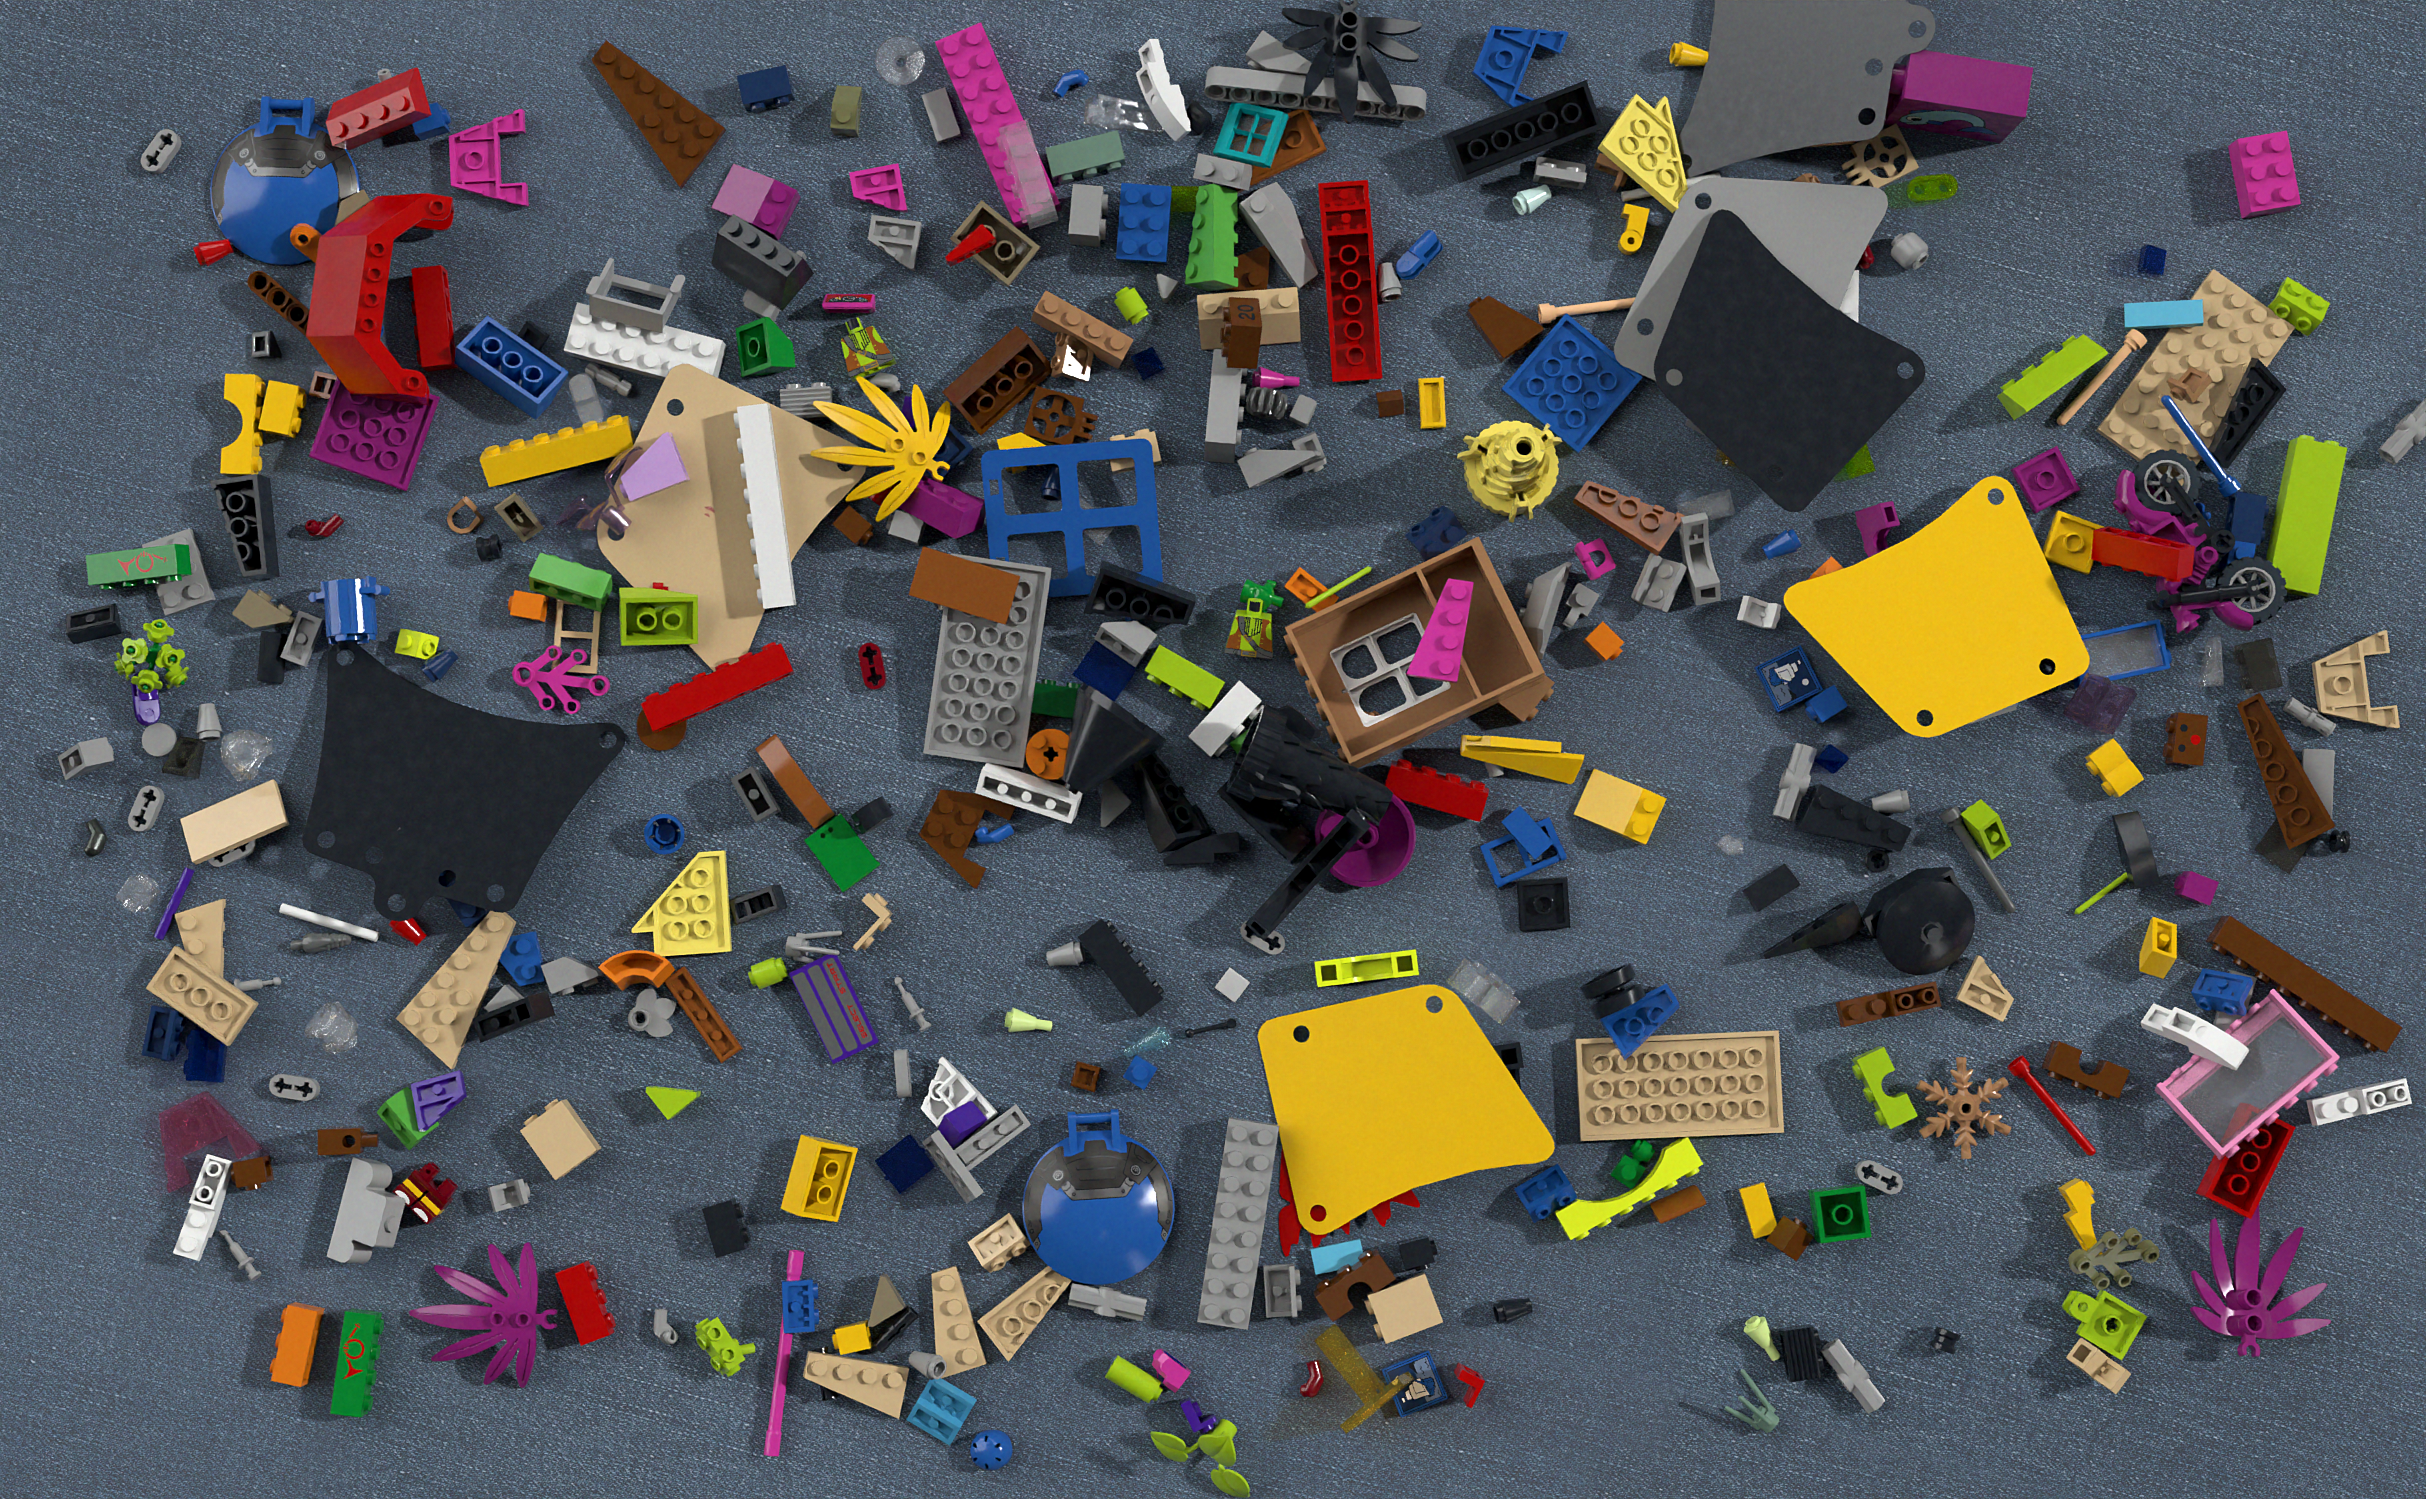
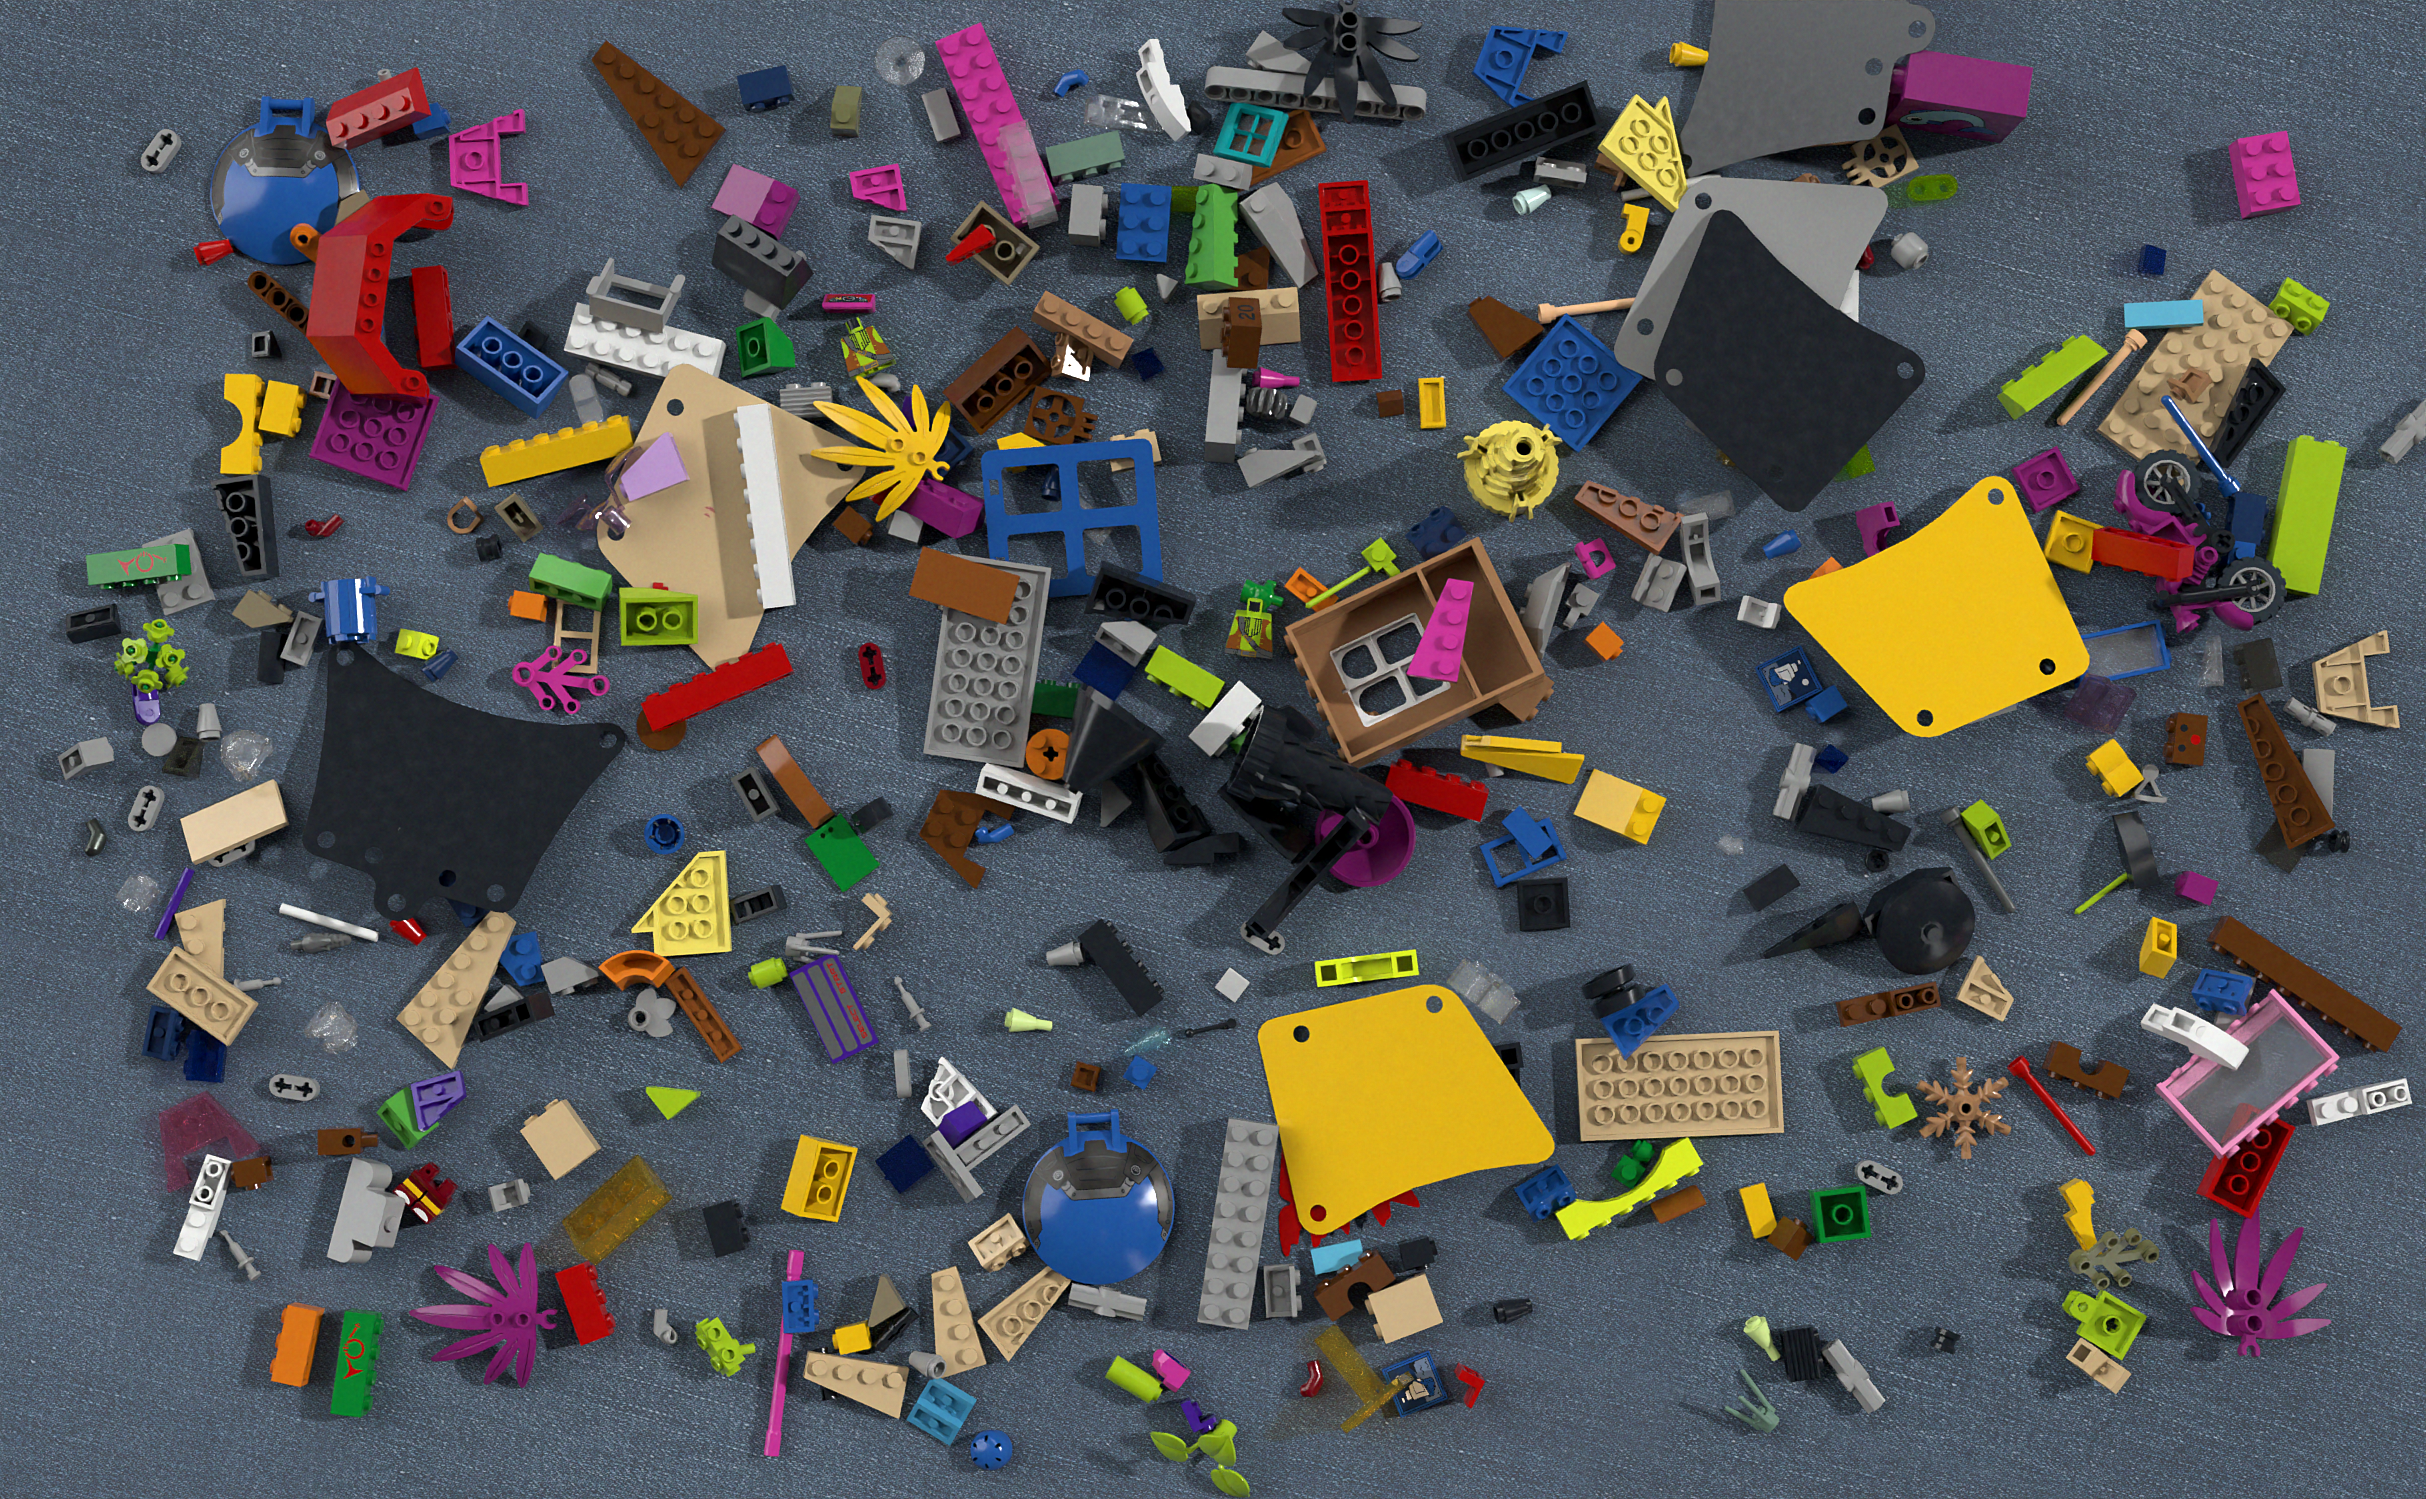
none -> clear yellow slope [561,1154,673,1266]
none -> lime plate [1361,537,1401,578]
none -> light grey piece [2131,764,2167,803]

